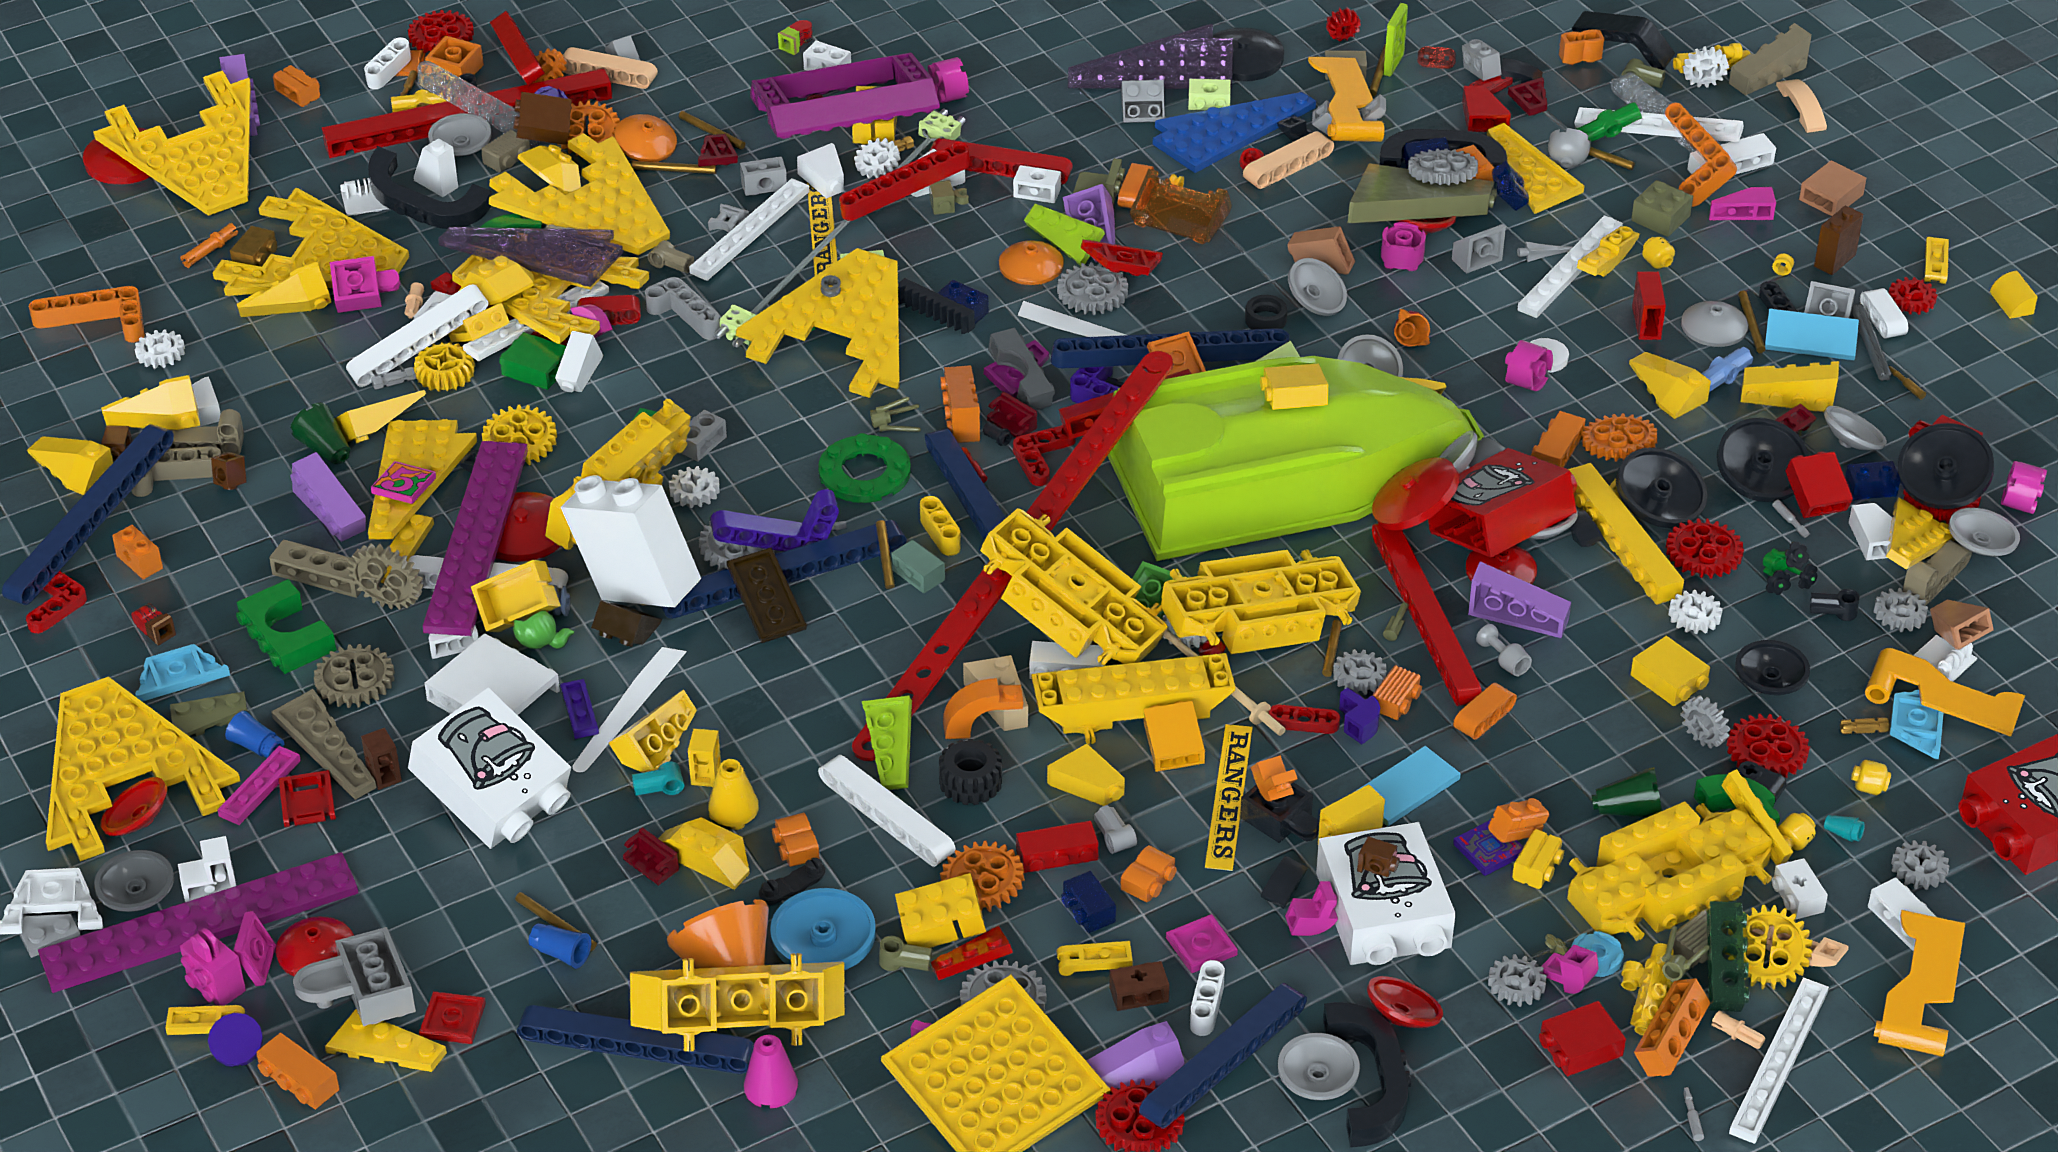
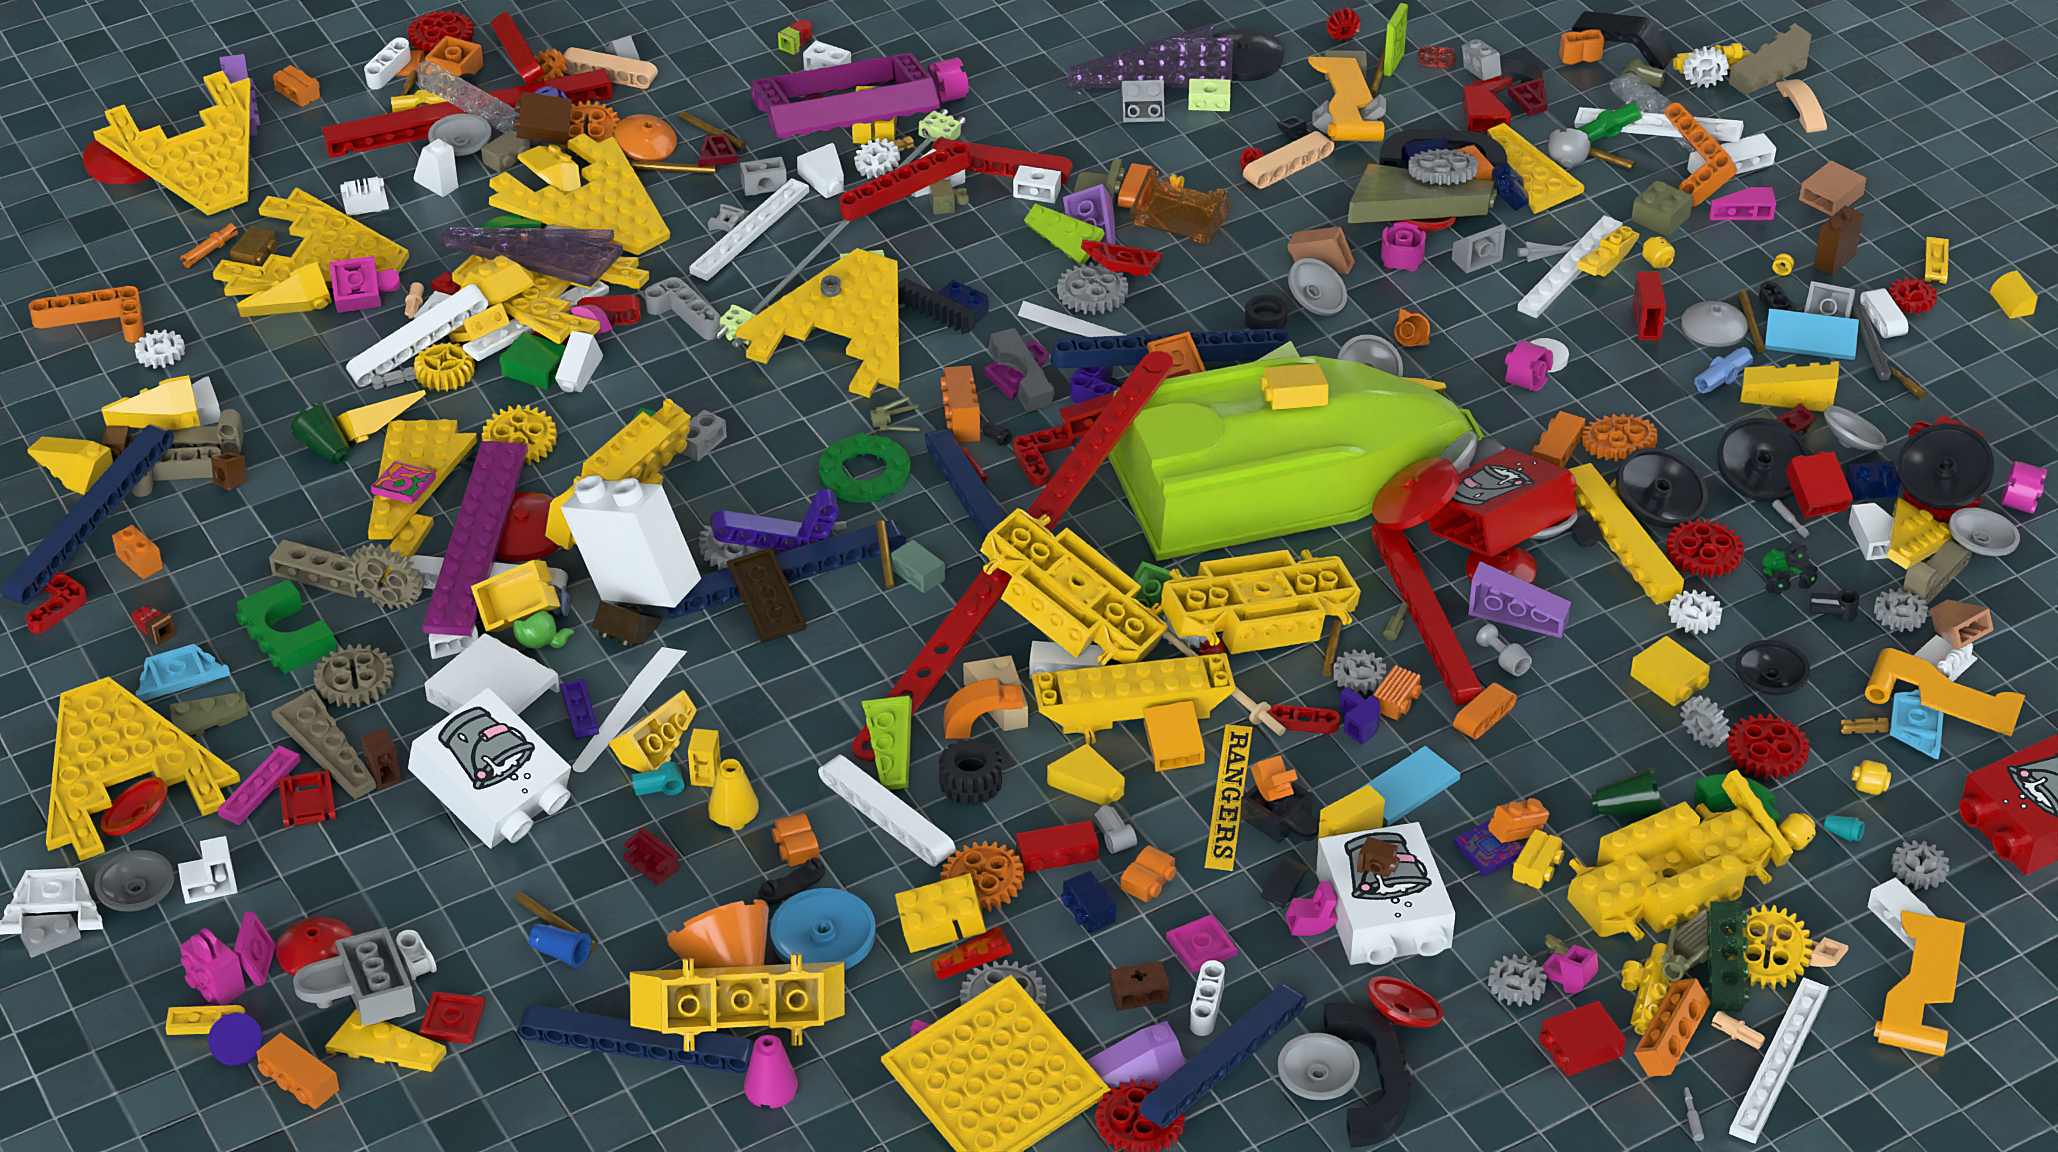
magenta plate [38,852,359,993] -> none
blue plant [225,711,285,758] -> none
medium lavender wedge [290,452,366,542] -> none
black arch [368,146,492,229] -> none
dark tan piece [648,240,694,274] -> none
yellow wedge [658,817,750,890] -> none
white gear [669,466,720,508] -> none
yellow sticker [807,182,837,276] -> none
olive piece [879,936,932,971] -> none
yellow beam [920,496,961,556] -> none
dark red hinge [987,391,1037,438] -> none
orange dish [999,240,1064,285] -> none
yellow plate [1056,941,1133,976] -> none
blue wing [1153,92,1316,173] -> none
medium azure tile [1571,931,1624,977] -> none
yellow wedge [1629,352,1711,419] -> none
black piece [1738,761,1787,804] -> none
white brick [1772,858,1828,919] -> none
none -> white piece [396,930,437,981]

